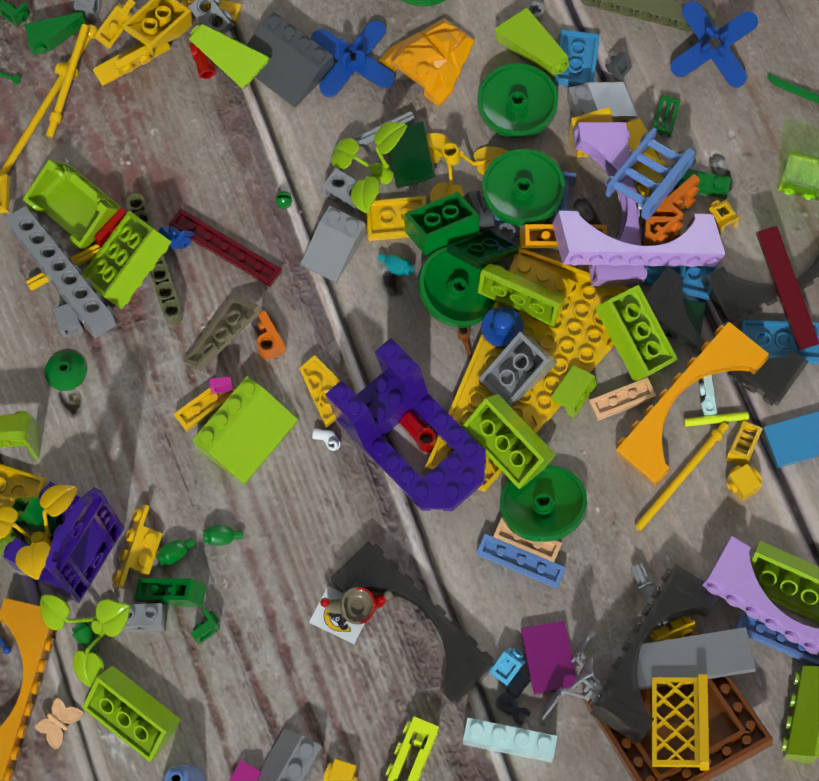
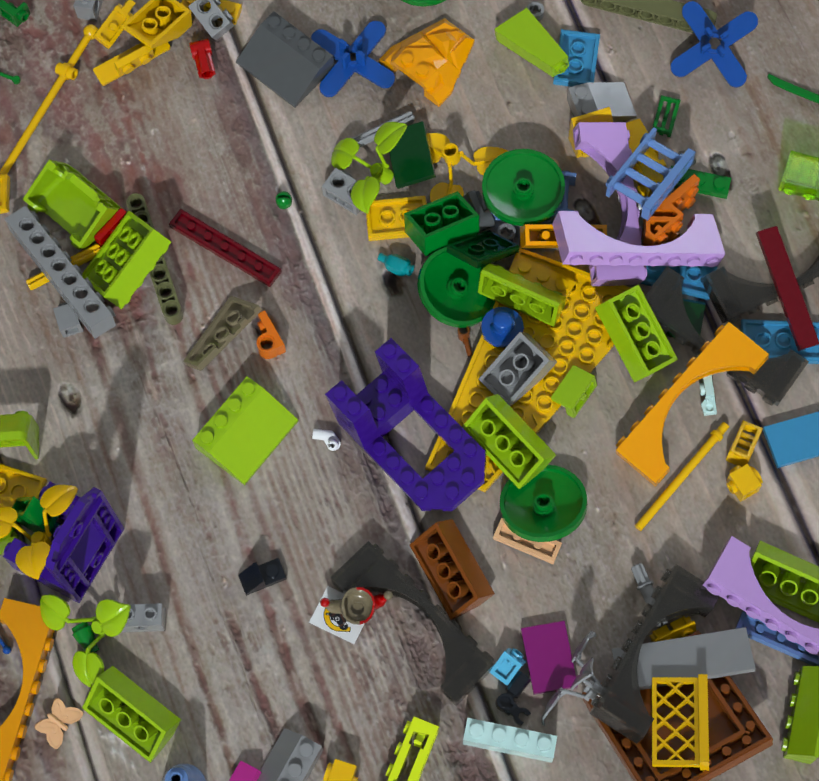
green slope [24,12,87,54] -> none
yellow bar [45,24,89,138] -> none
green dish [45,351,87,391] -> none
yellow bracket [111,504,163,589] -> none
green slope [134,578,207,607] -> none
green plant [155,538,195,566] -> none
blue bracket [158,226,194,249] -> none
yellow plate [173,388,235,432] -> none
lime slope [189,24,271,89] -> none
green bracket [190,608,220,645] -> none
green plant [203,525,243,546] -> none
dark pink tile [209,377,233,394] -> none
yellow wing [299,355,340,428] -> none
light grey slope [300,206,367,283] -> none
red piece [399,411,436,453] -> none
medium blue plate [476,534,566,589] -> none
green dish [477,63,558,138] -> none
light nougat plate [589,377,656,421] -> none
dark grey tile [605,51,632,81] -> none
neon yellow bar [684,411,749,427] -> none
yellow window [707,200,740,235] -> none
none -> black slope [238,558,287,596]
none -> dark orange slope [409,519,495,620]

